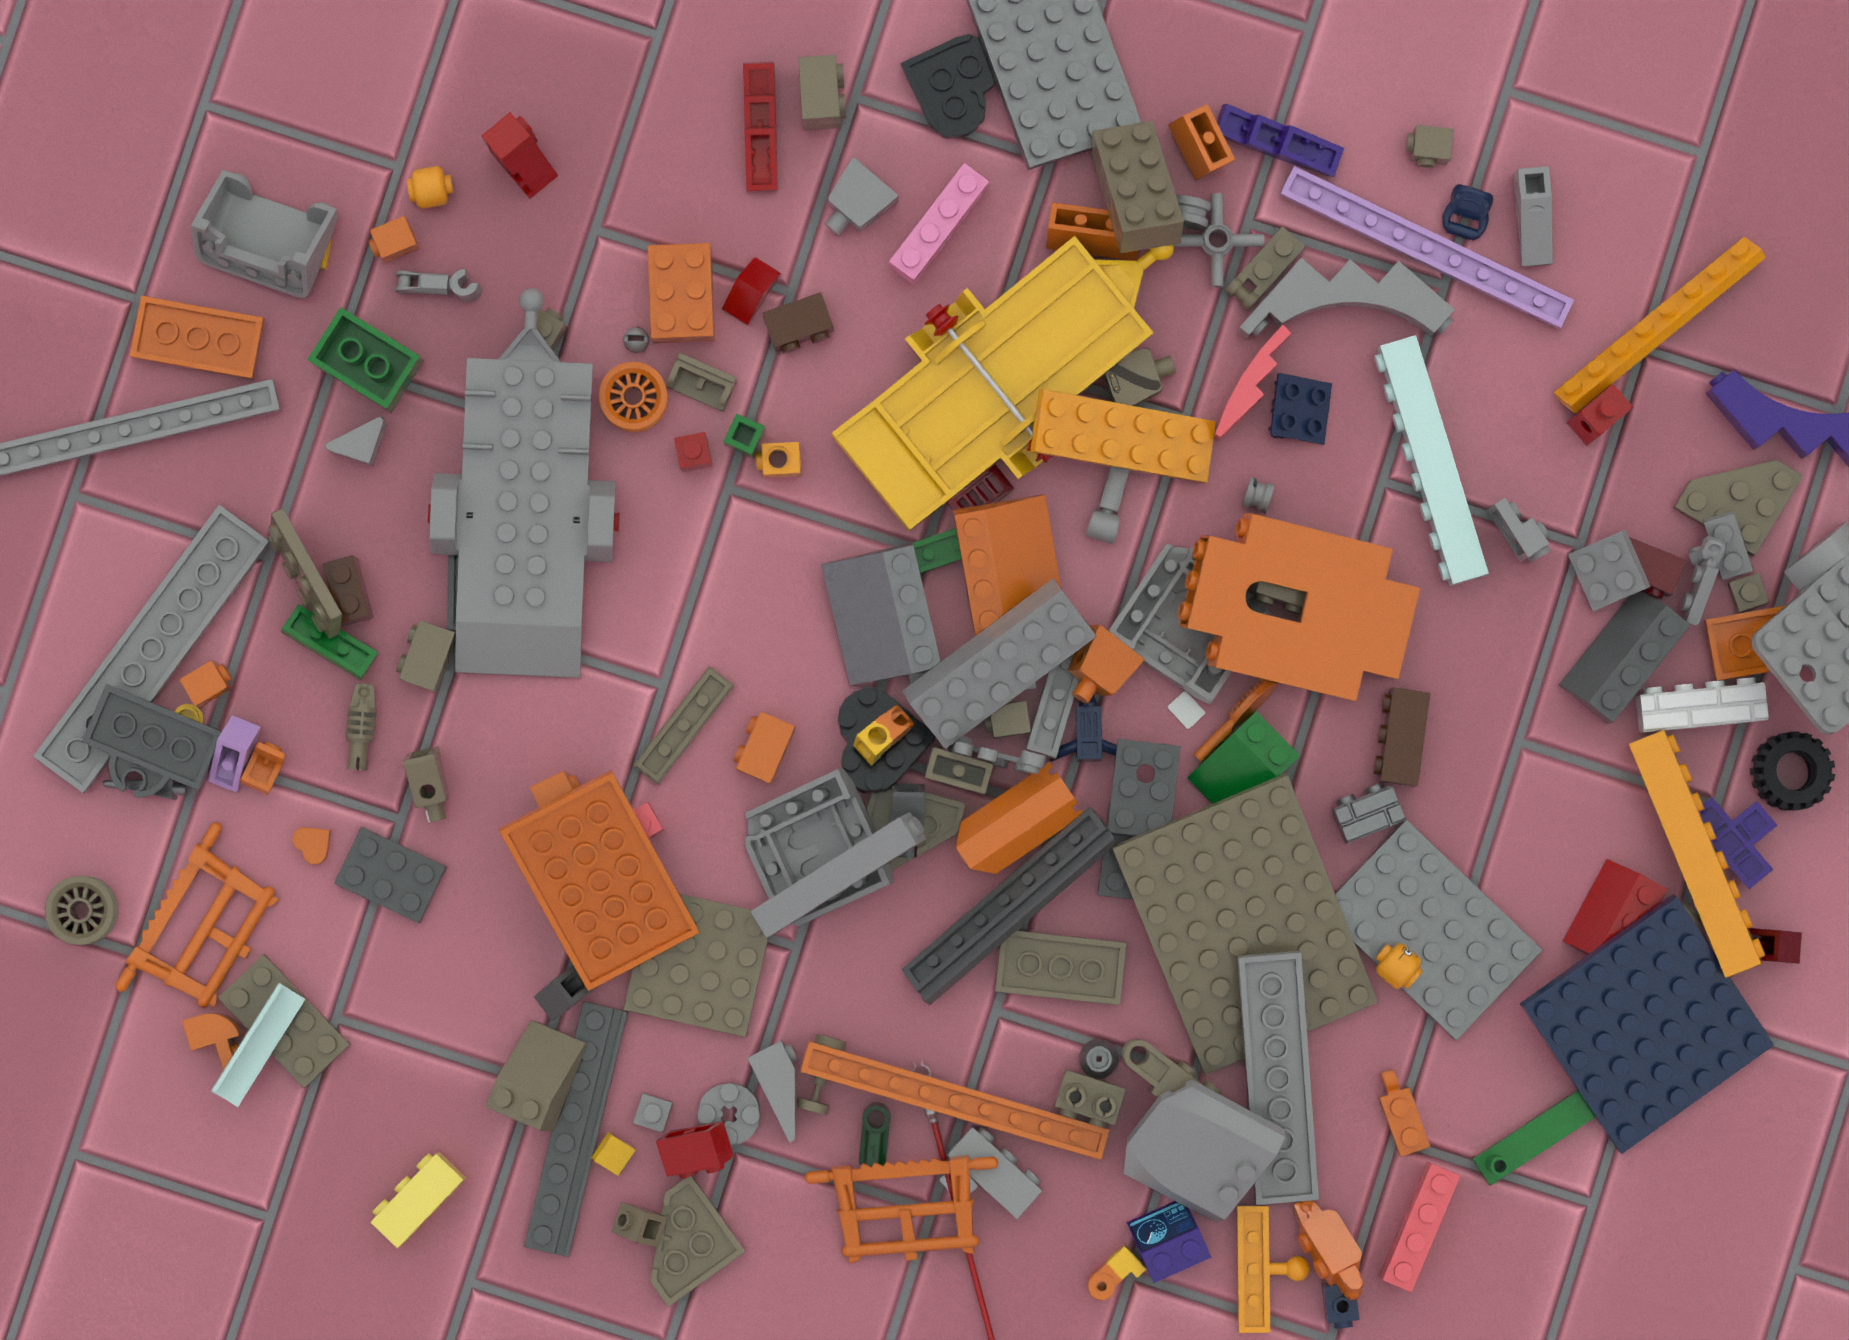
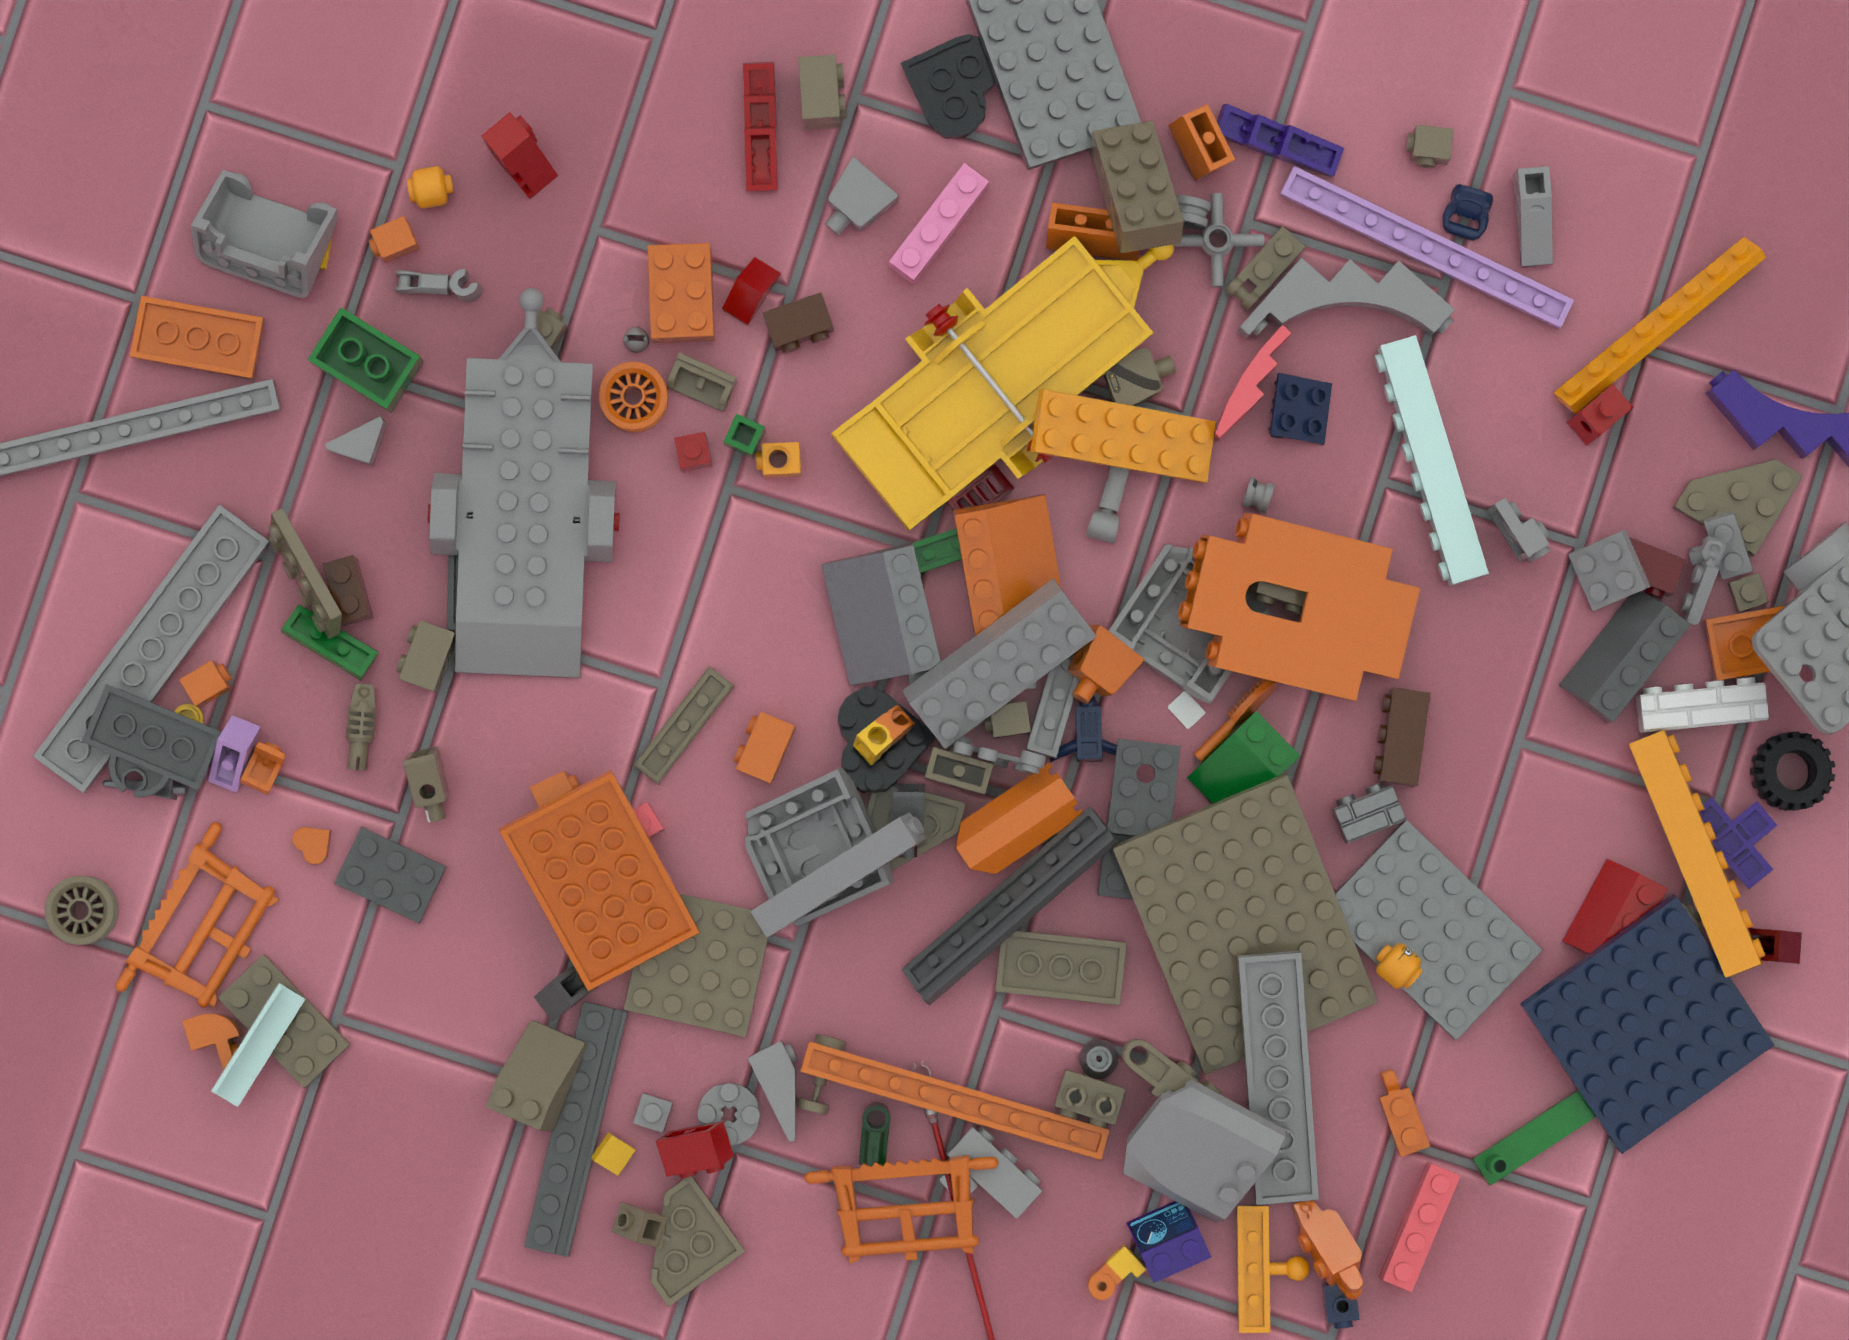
light yellow brick [370,1152,466,1249] -> none

